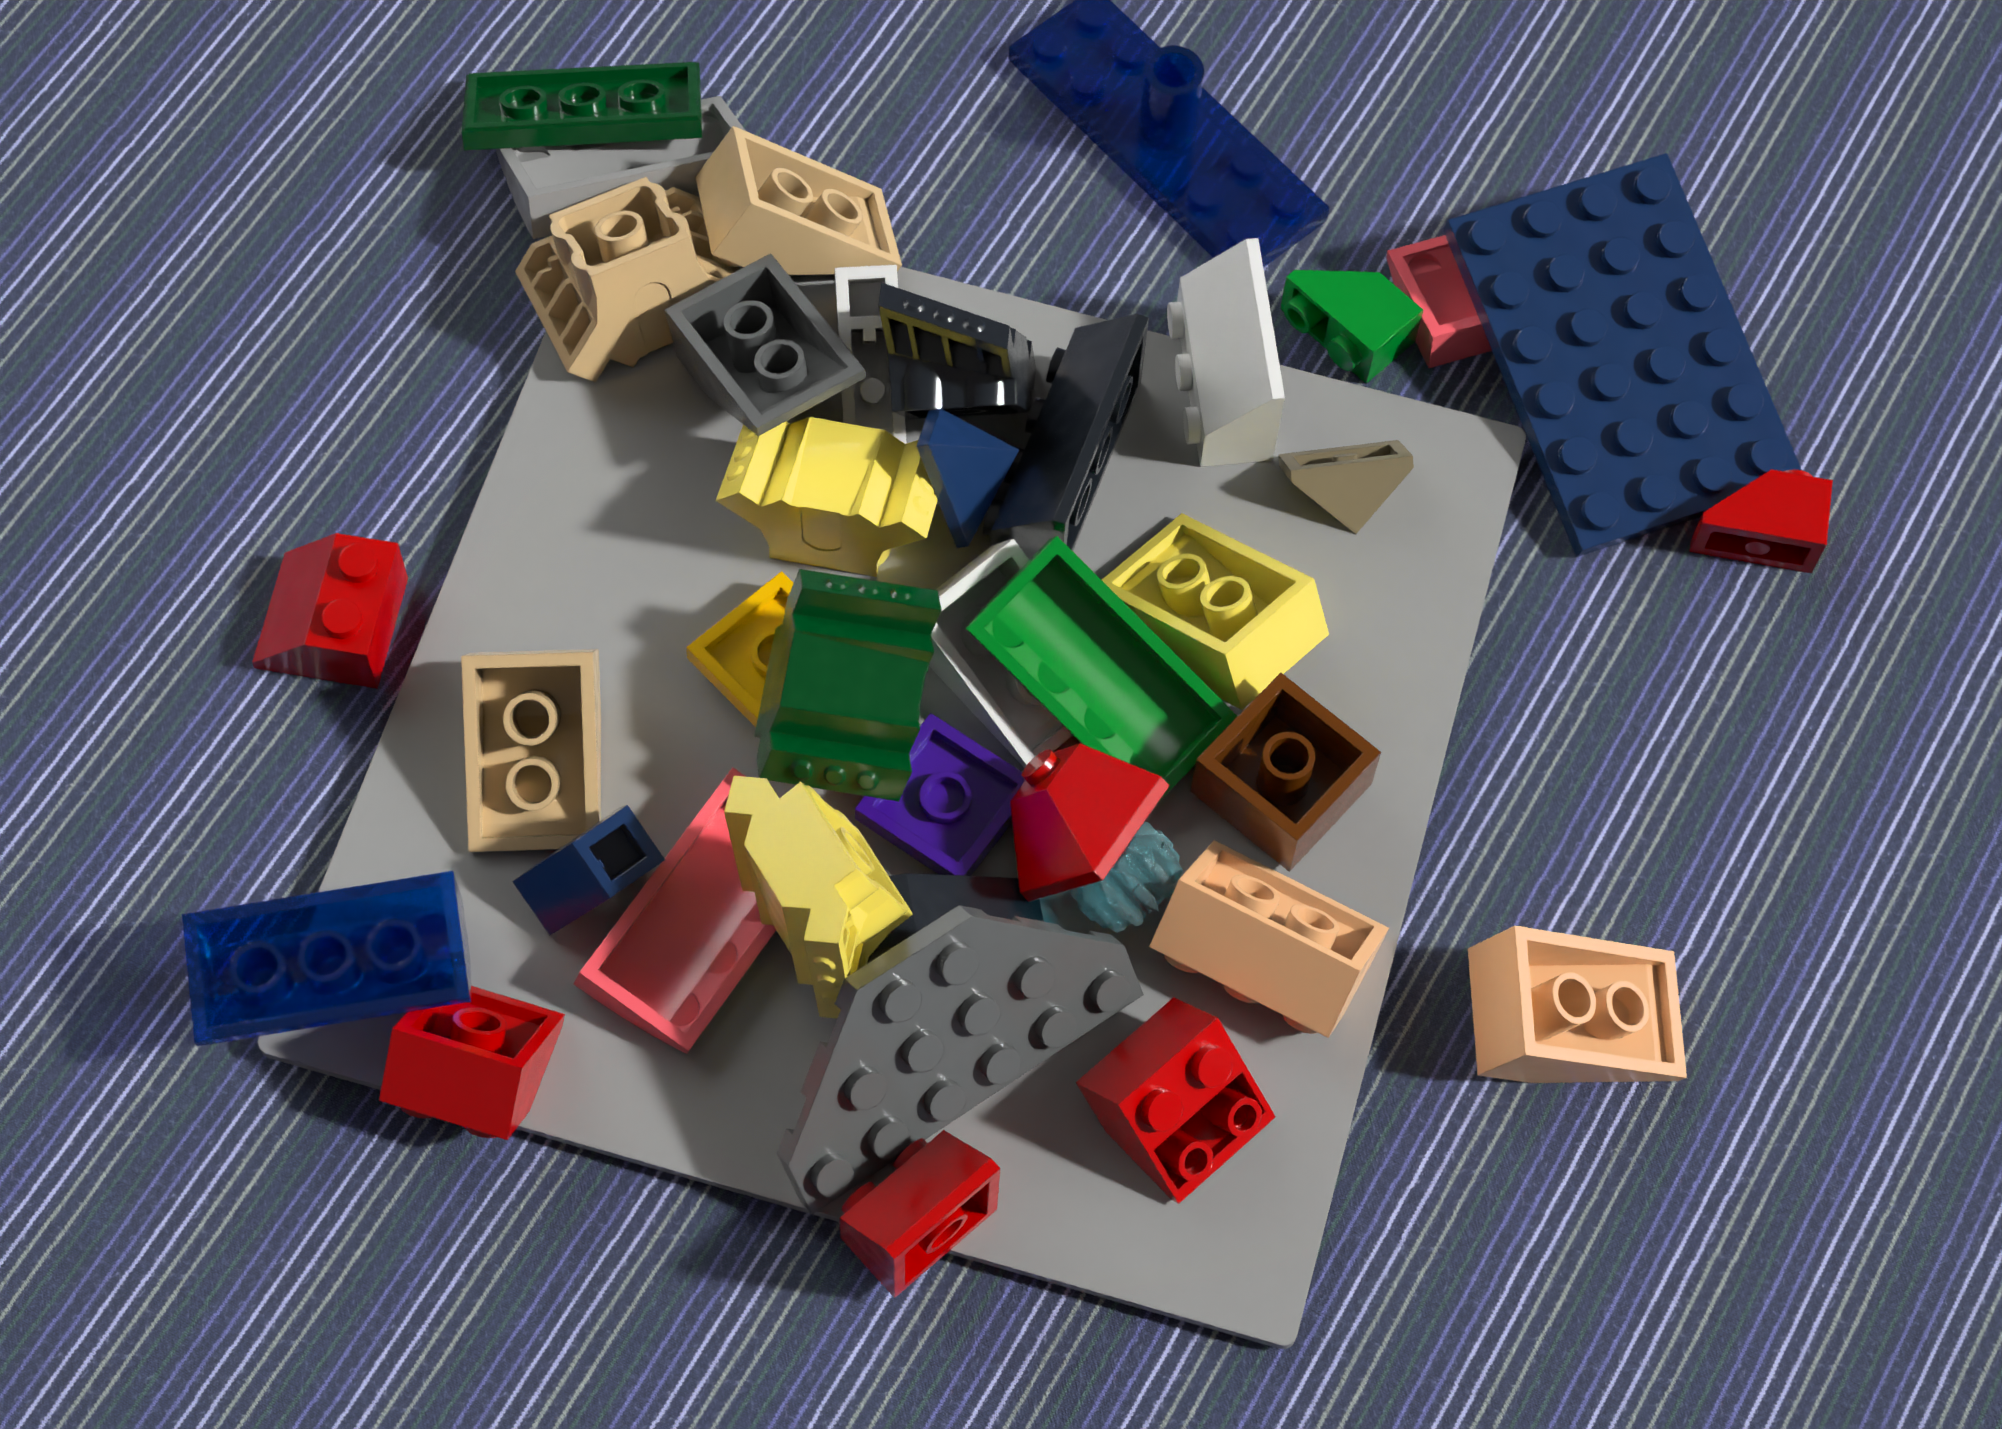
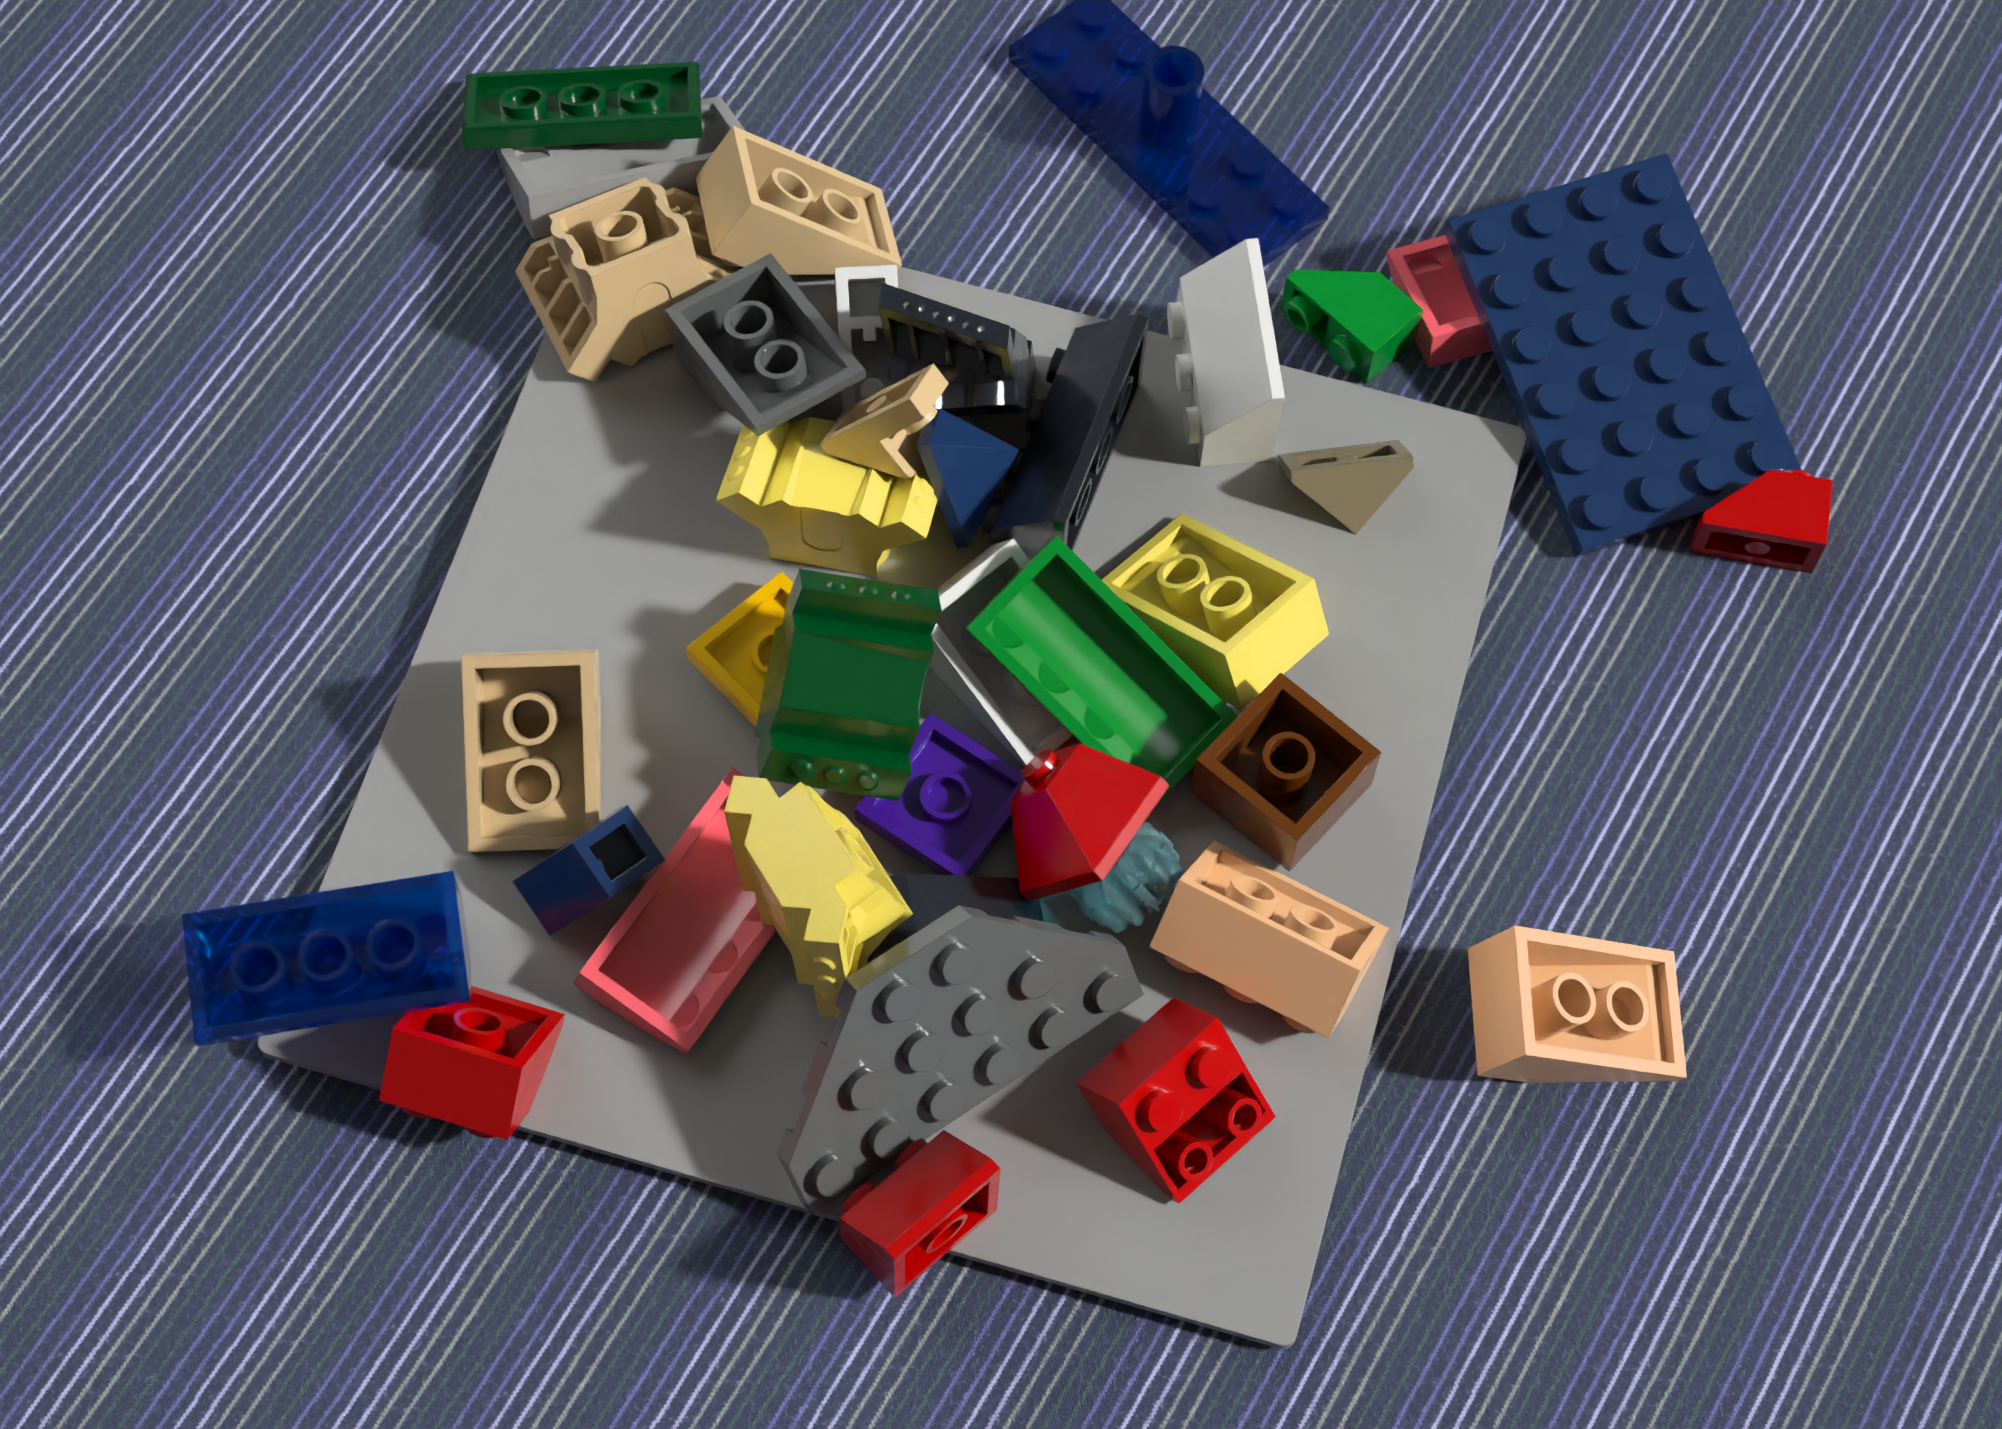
red slope [252,533,408,689] -> none
none -> tan slope [820,363,949,479]

